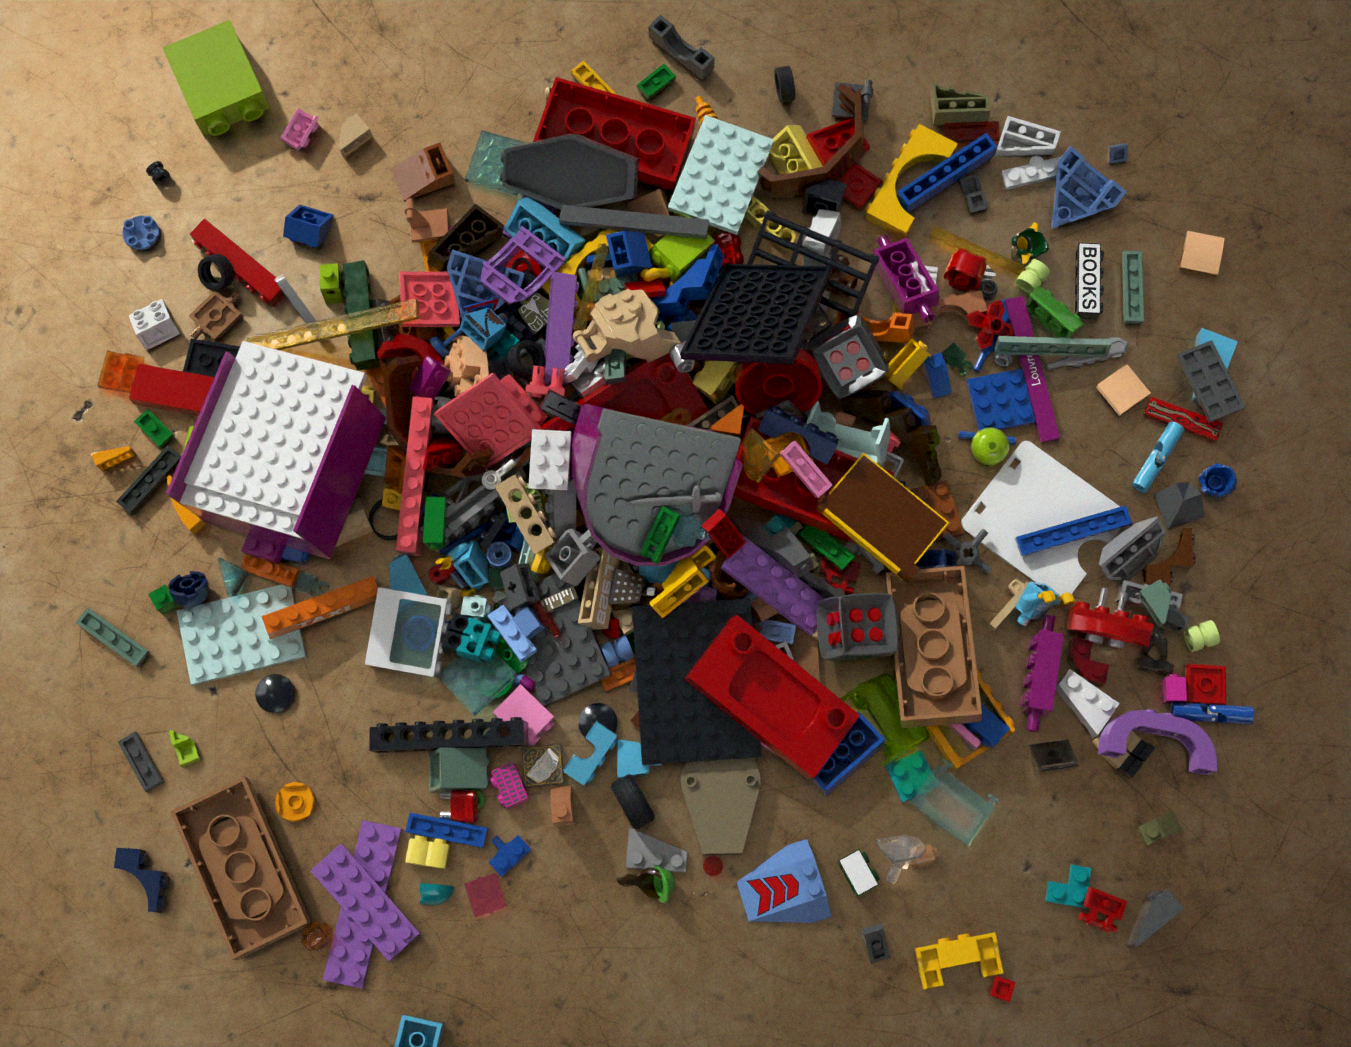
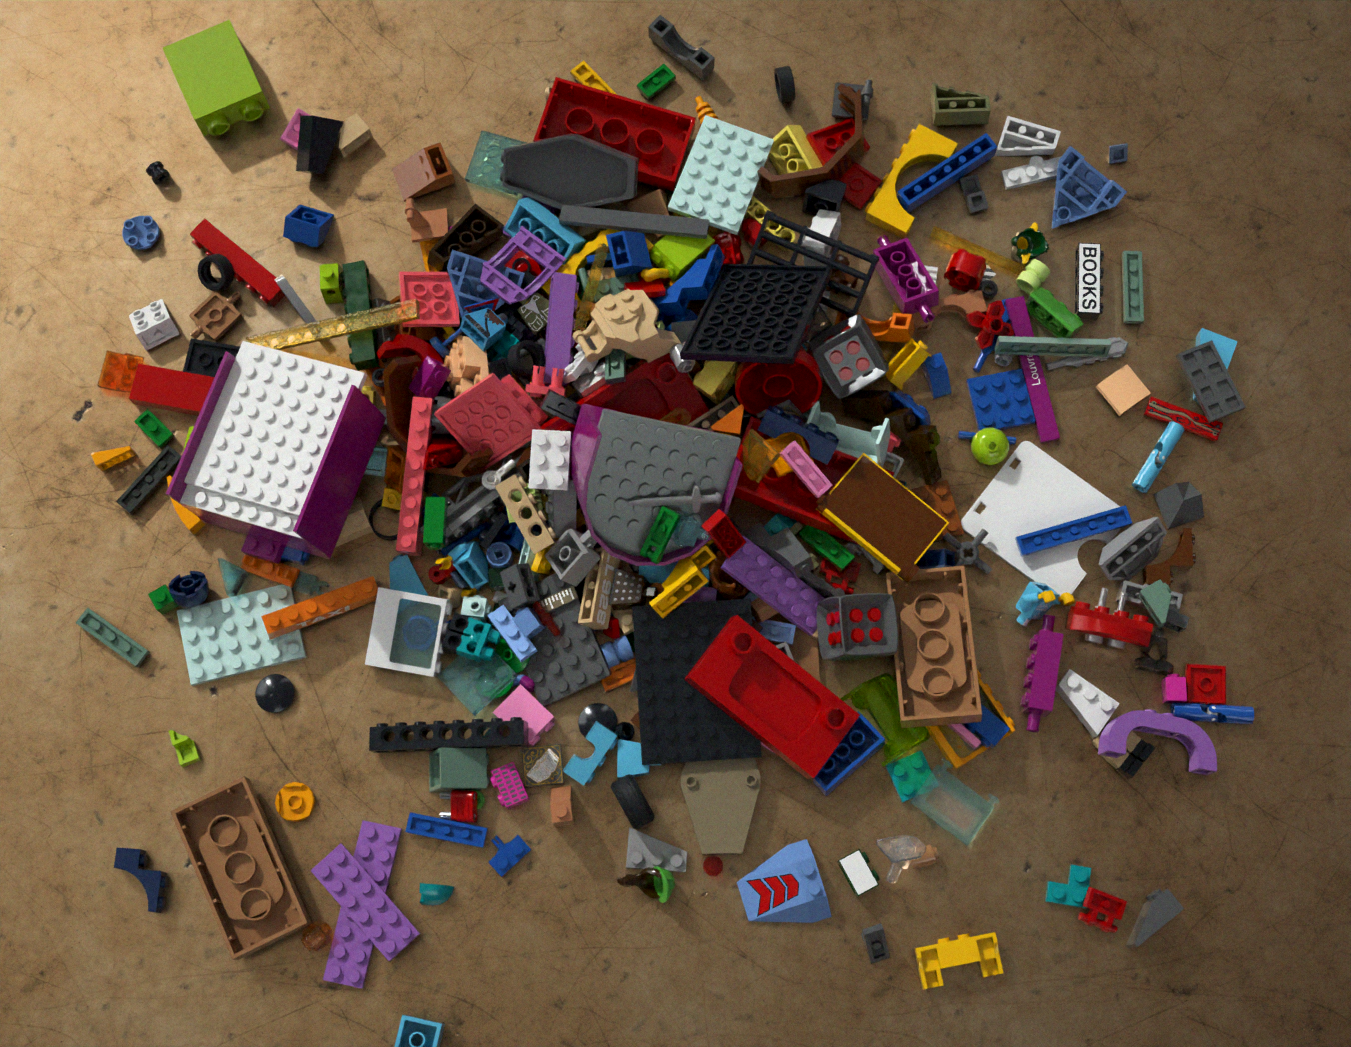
dark grey tile [118,732,164,792] -> none
light yellow brick [405,835,450,870] -> none
clear pink piece [464,873,506,918] -> none
nougat slope [835,411,856,428] -> none
clear green plate [941,342,974,376] -> none
clear red plate [943,121,1000,143] -> none
tan hinge [987,579,1029,632] -> none
red plate [989,976,1016,1002] -> none
clear smoke slope [1029,740,1079,776] -> none
dark red brick [1066,637,1109,687] -> none
olive slope [1137,811,1182,846] -> none
light nougat slope [1180,231,1225,275] -> none
yellowish green wheel [1183,620,1220,652] -> none
blue hair [1199,463,1237,498] -> none
none -> black wedge [296,115,344,174]
none -> dark grey plate [372,368,385,387]
none -> black plate [615,722,635,741]
none -> red rock [742,218,767,249]

